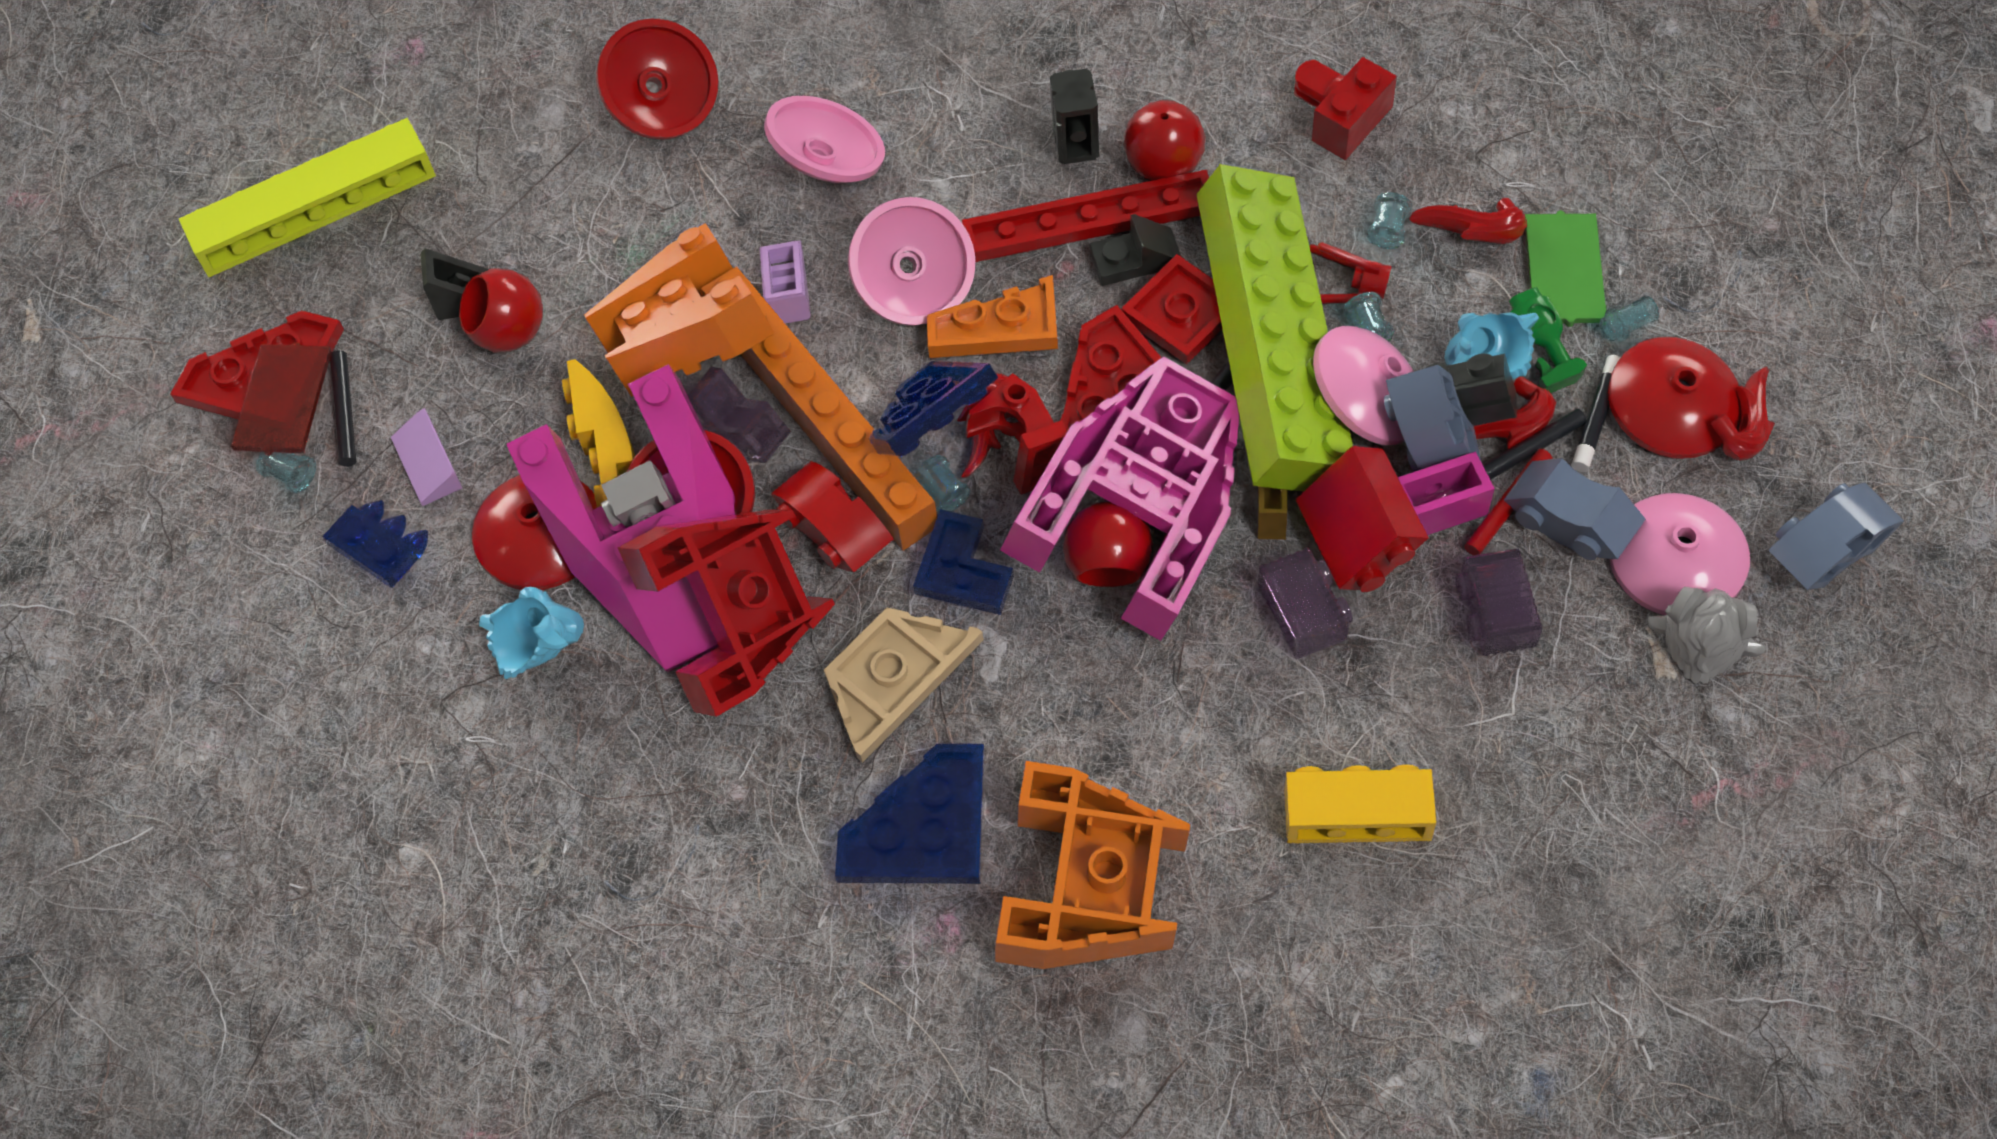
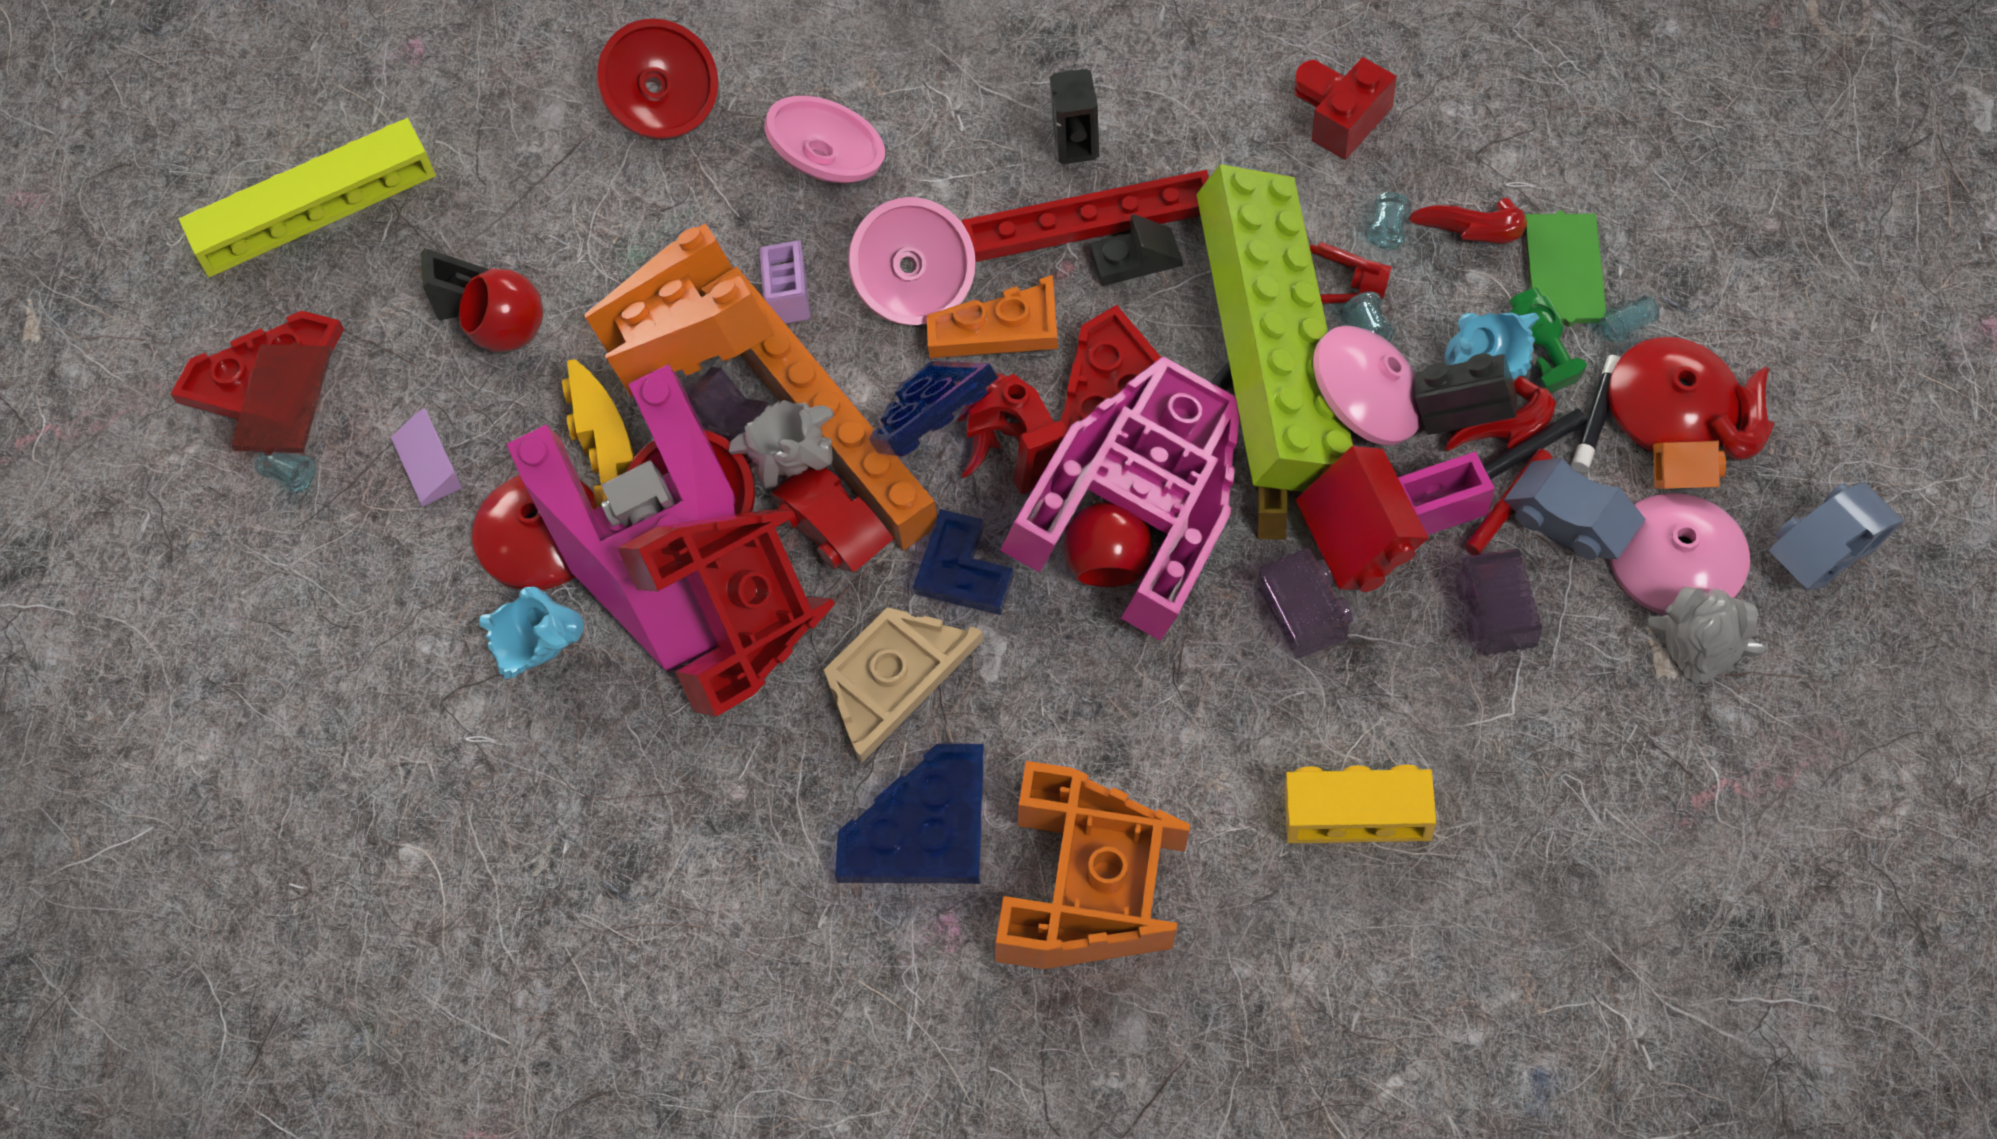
clear blue plate [322,500,428,588] -> none
black bar [330,350,357,467] -> none
clear light blue bush [914,455,971,514] -> none
red plate [1121,254,1223,365] -> none
red helmet [1123,100,1206,181] -> none
sand blue brick [1384,365,1481,472] -> none
none -> light grey hair [729,400,834,488]
none -> orange brick [1653,441,1726,489]

